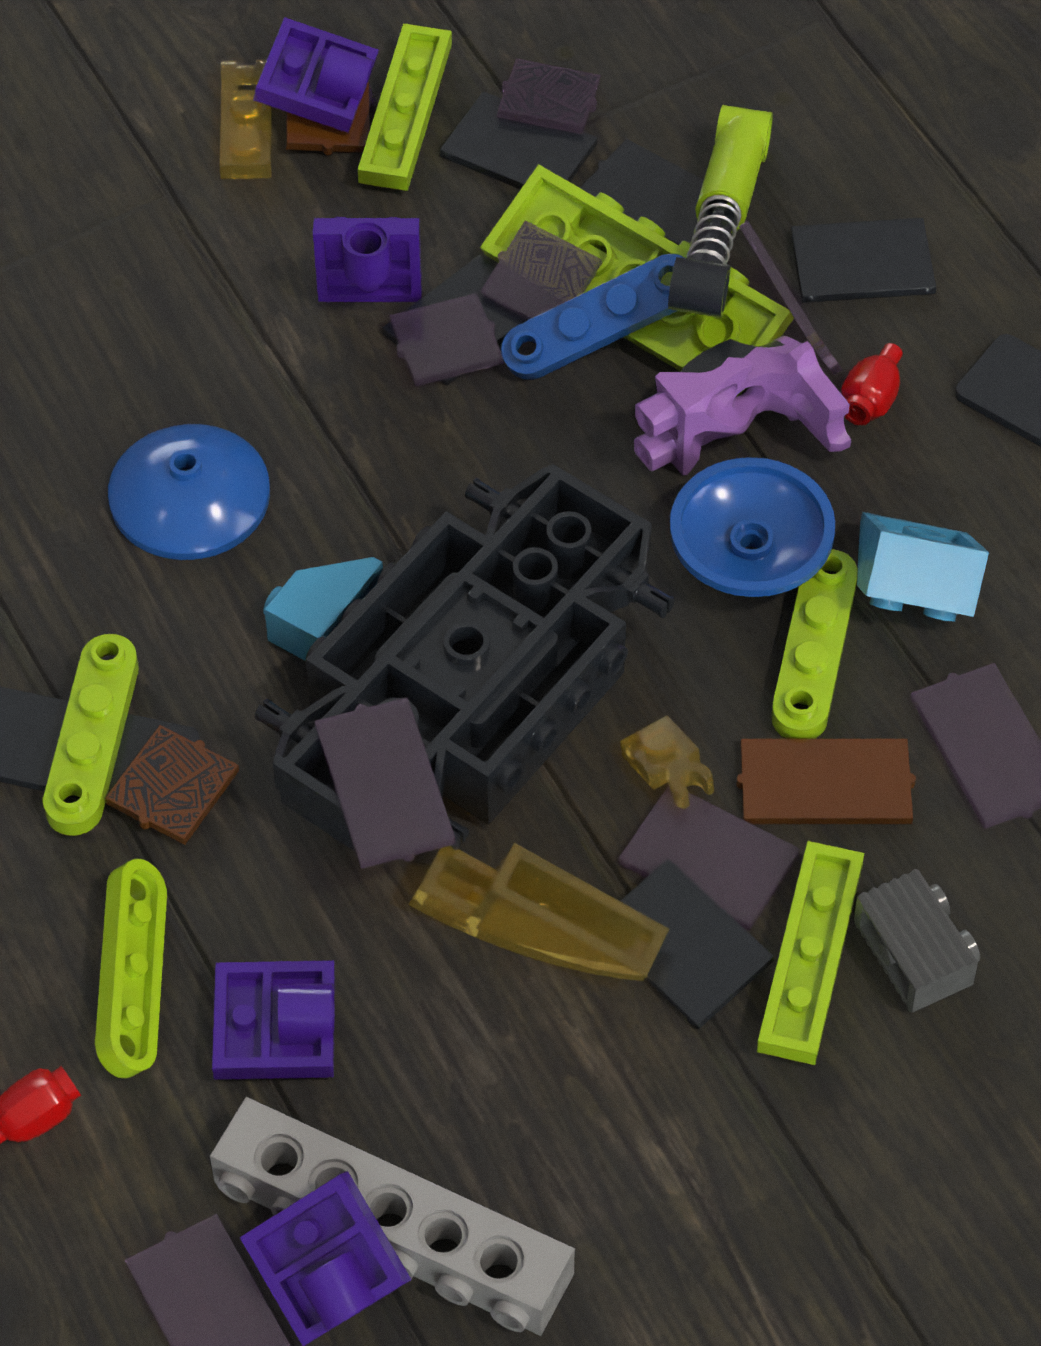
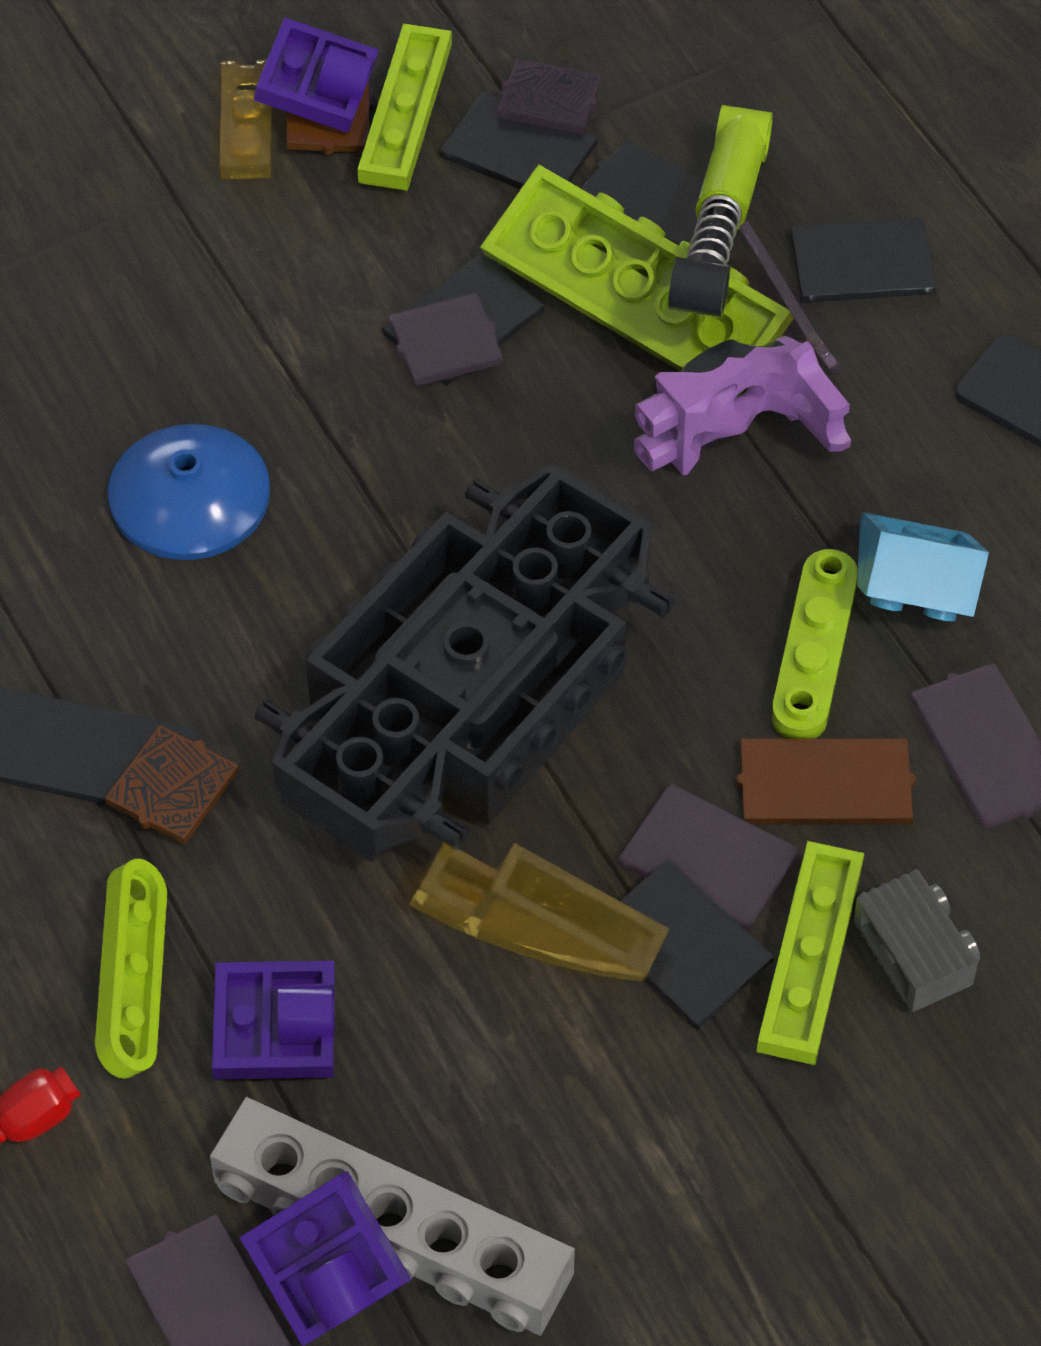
lime plate [43,634,139,836] -> none
dark azure slope [263,557,383,660] -> none
dark purple plate [313,217,422,302] -> none
clear purple piece [315,698,455,869] -> none
piece [481,220,603,320] -> none
blue plate [501,254,685,380] -> none
clear yellow plate [620,716,714,809] -> none
blue dish [670,458,835,597] -> none
red plant [841,343,903,425] -> none

